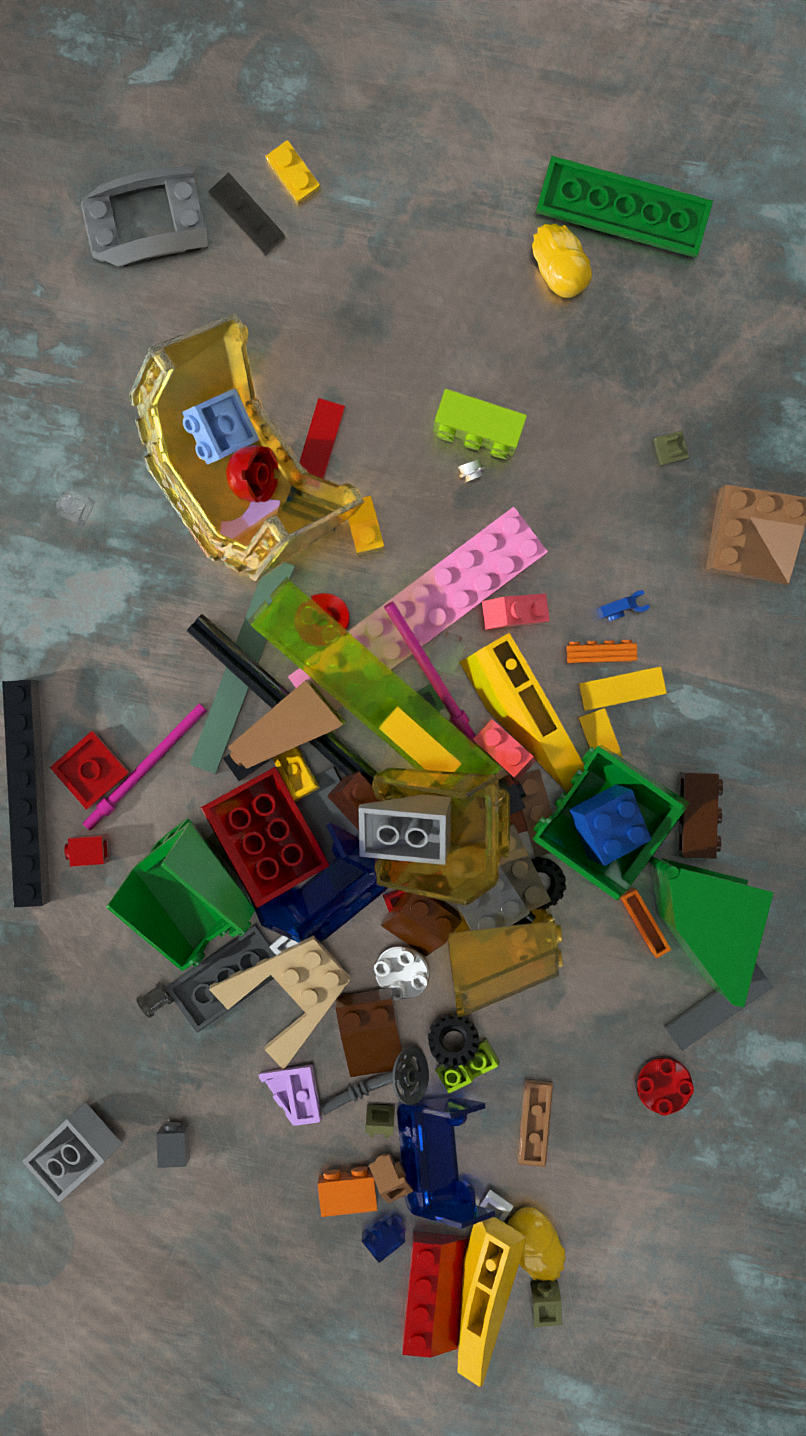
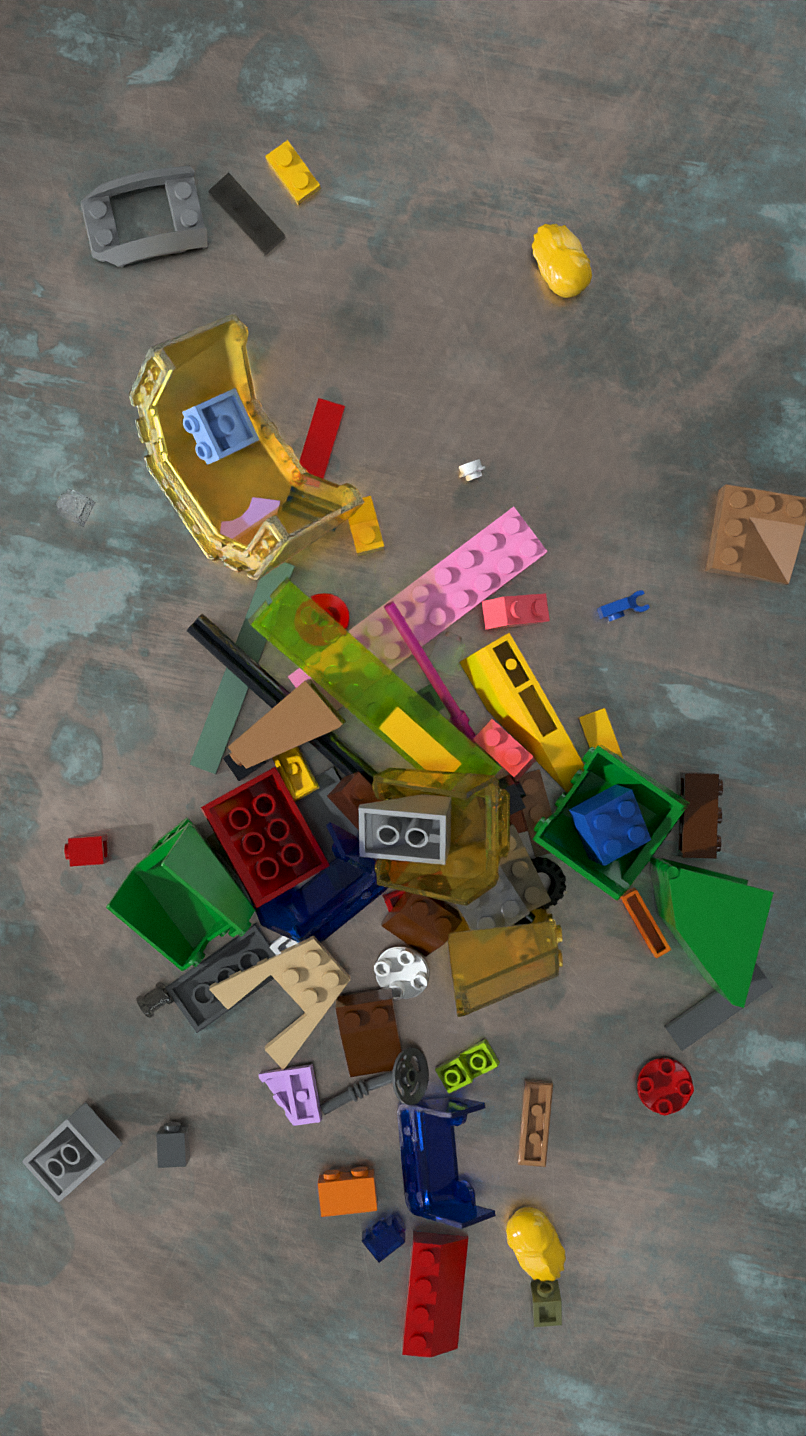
black brick [2,680,50,908] -> none
red plate [49,731,130,810] -> none
dark pink bar [83,703,207,831] -> none
red cylinder [225,445,279,503] -> none
olive tile [365,1105,395,1138] -> none
medium nougat brick [369,1154,413,1204] -> none
black tyre [428,1013,480,1069] -> none
lime brick [433,389,527,459] -> none
yellow wedge [457,1209,527,1387] -> none
white plate [474,1190,513,1222] -> none
green plate [535,155,713,258] -> none
orange piece [565,640,637,663] -> none
yellow tile [578,666,667,711] -> none
olive tile [653,430,689,466] -> none

